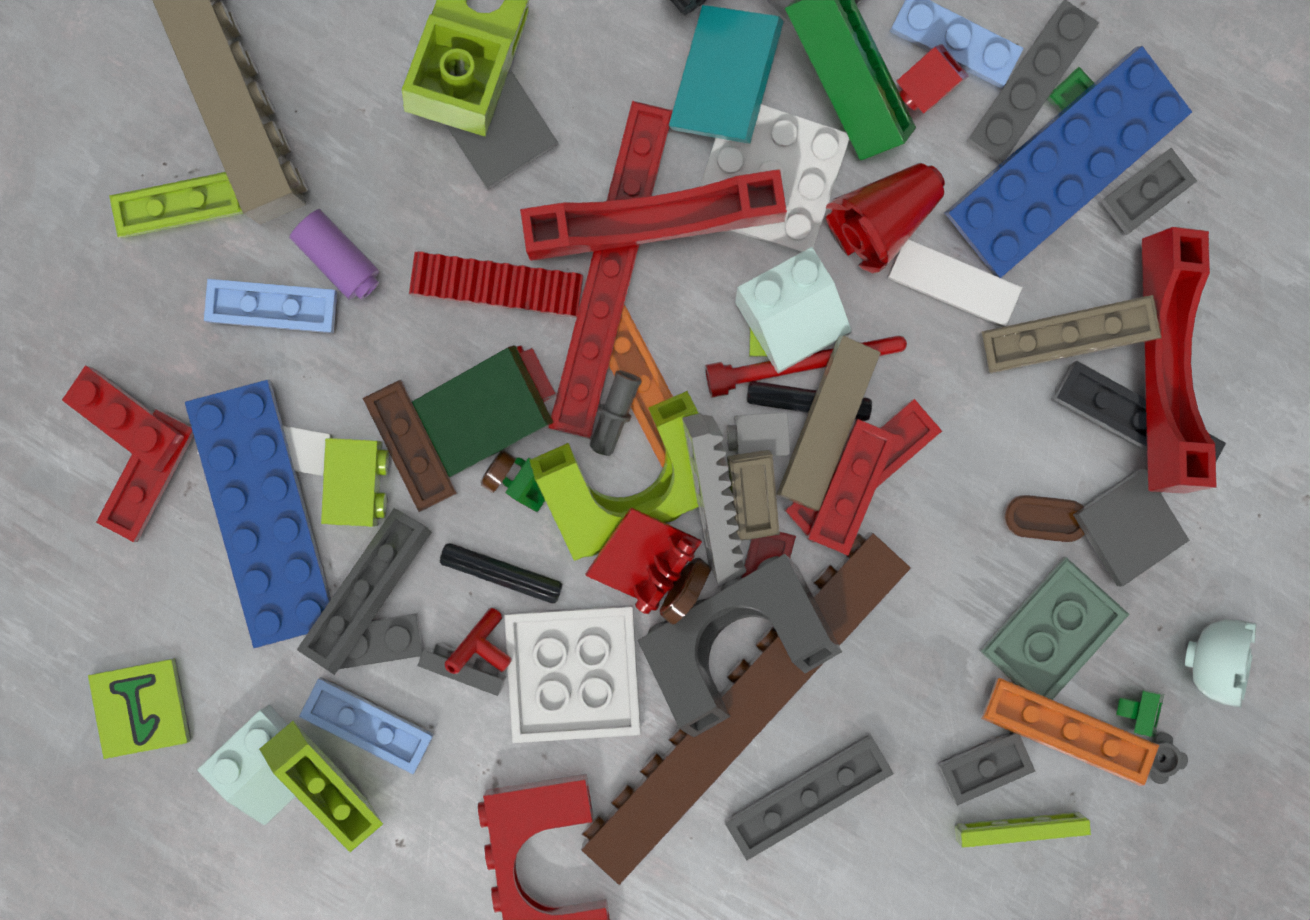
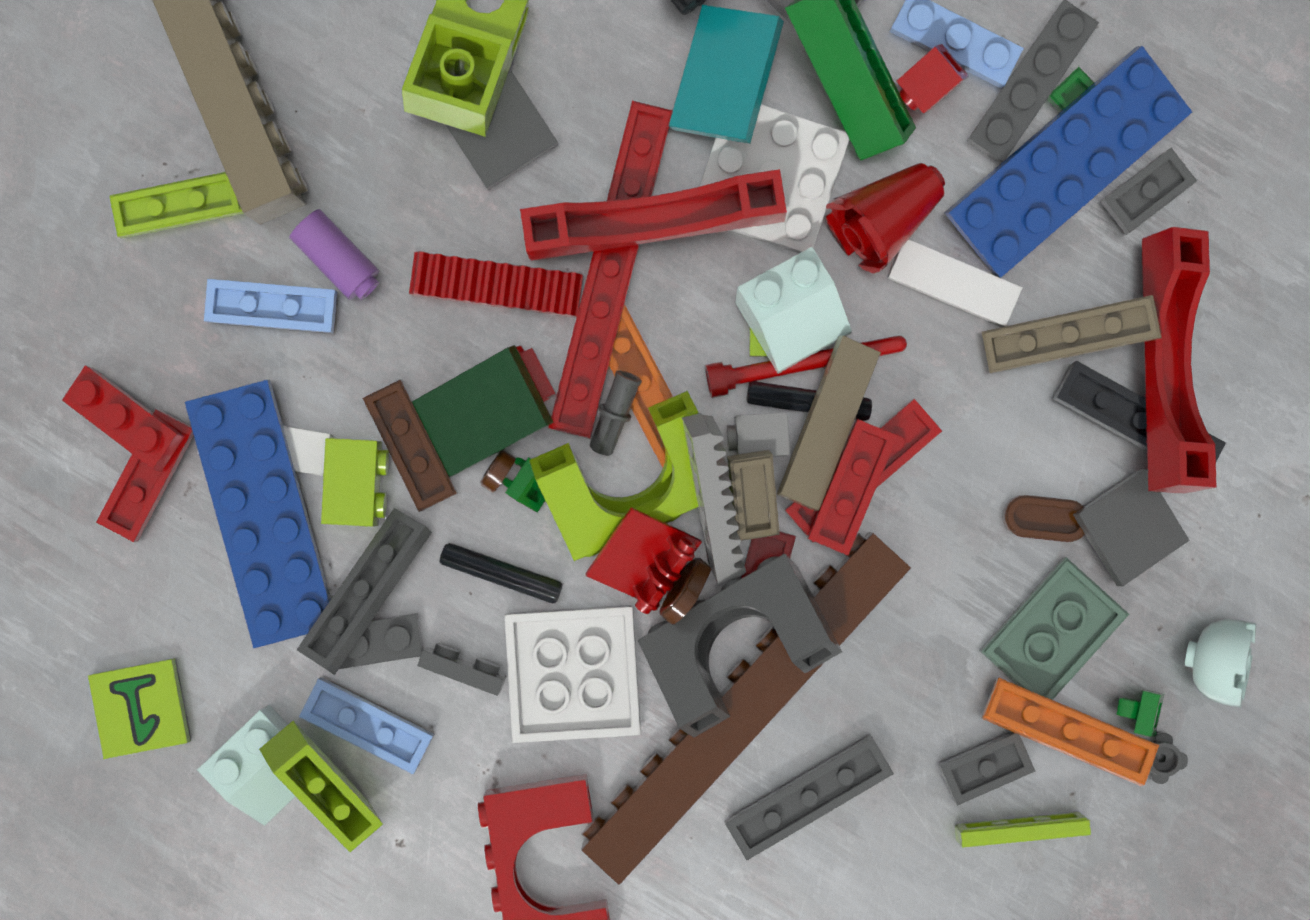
red piece [444,608,512,674] -> none

